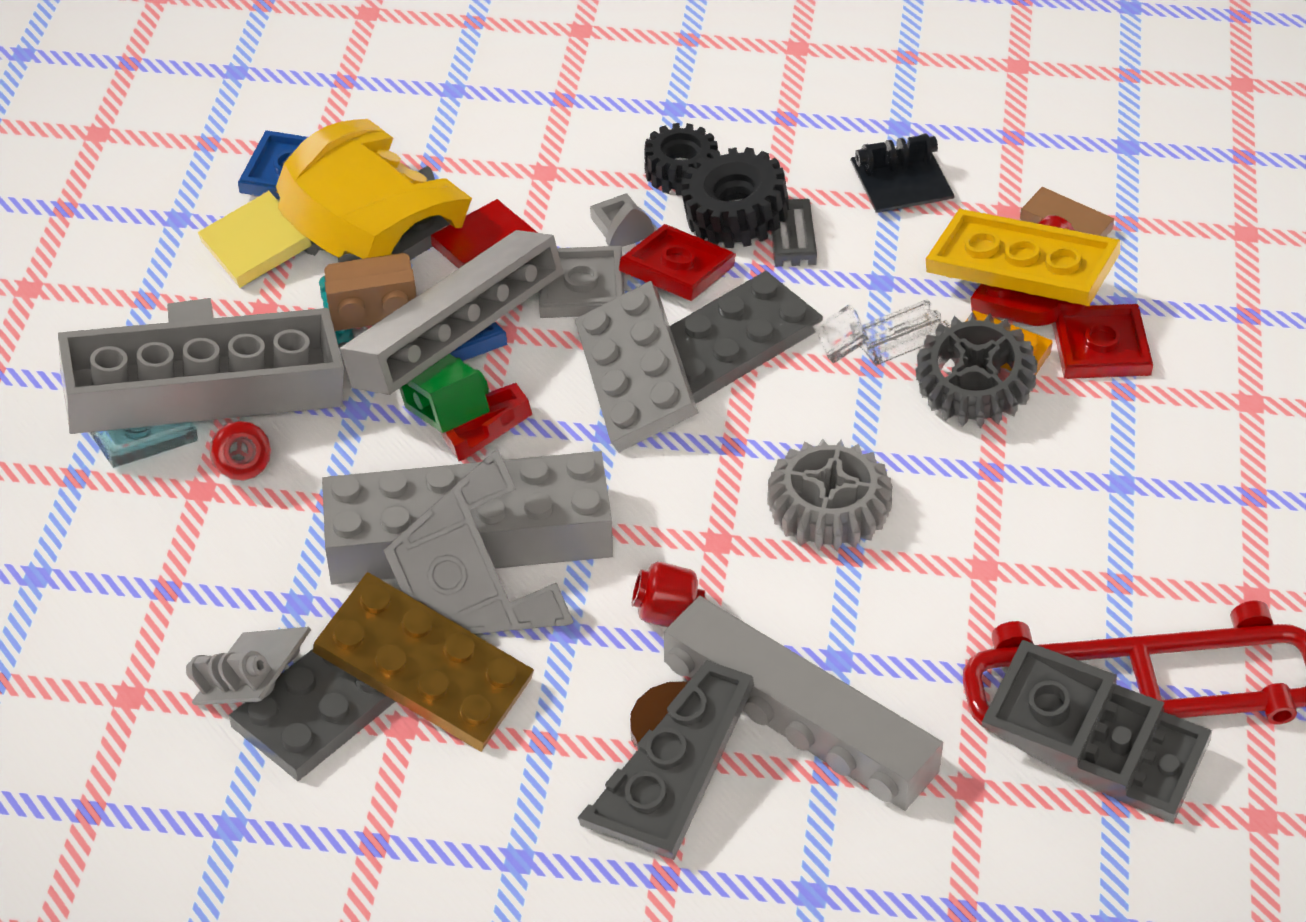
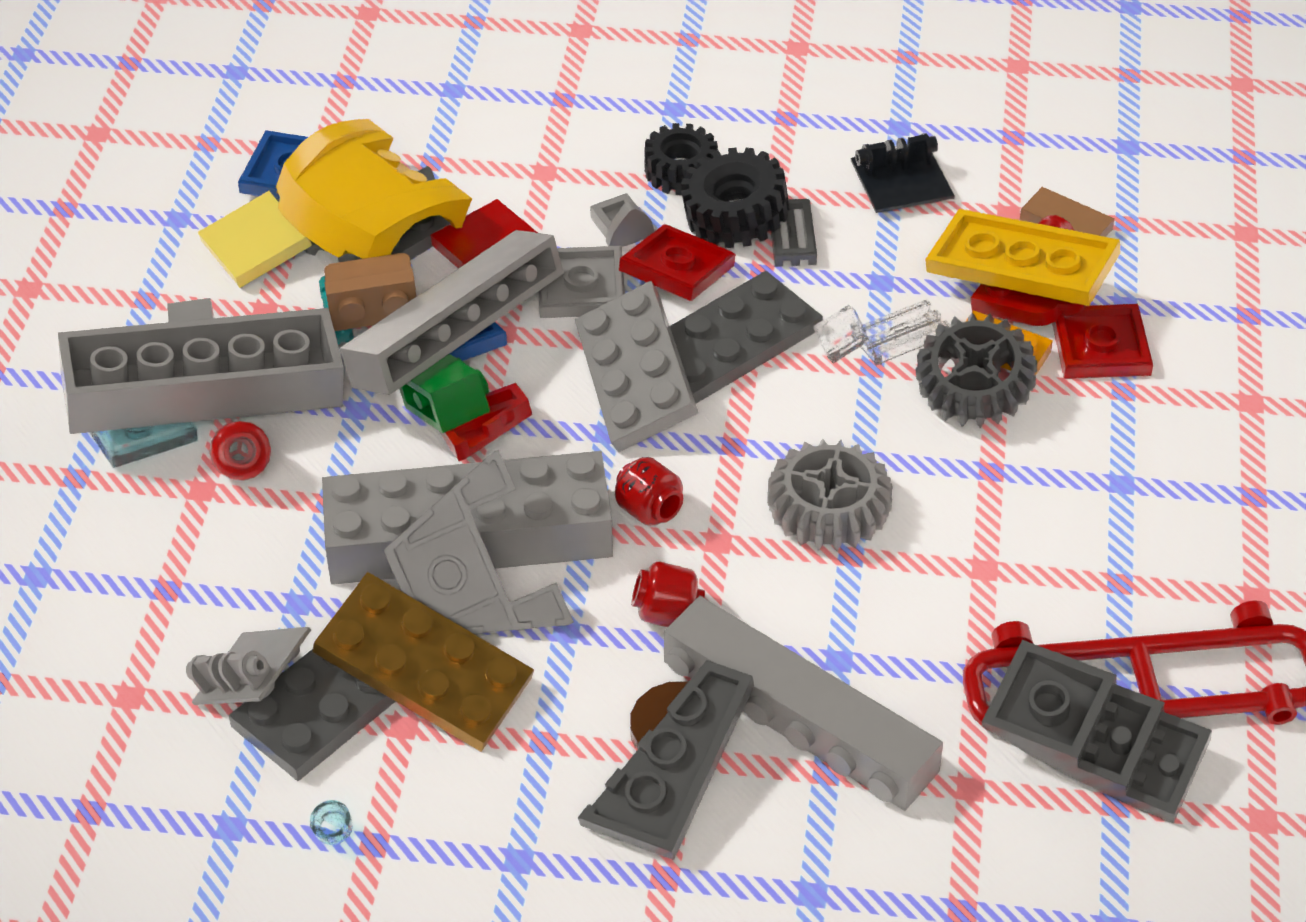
none -> clear light blue hinge [309,800,354,846]
none -> red head [614,457,684,526]

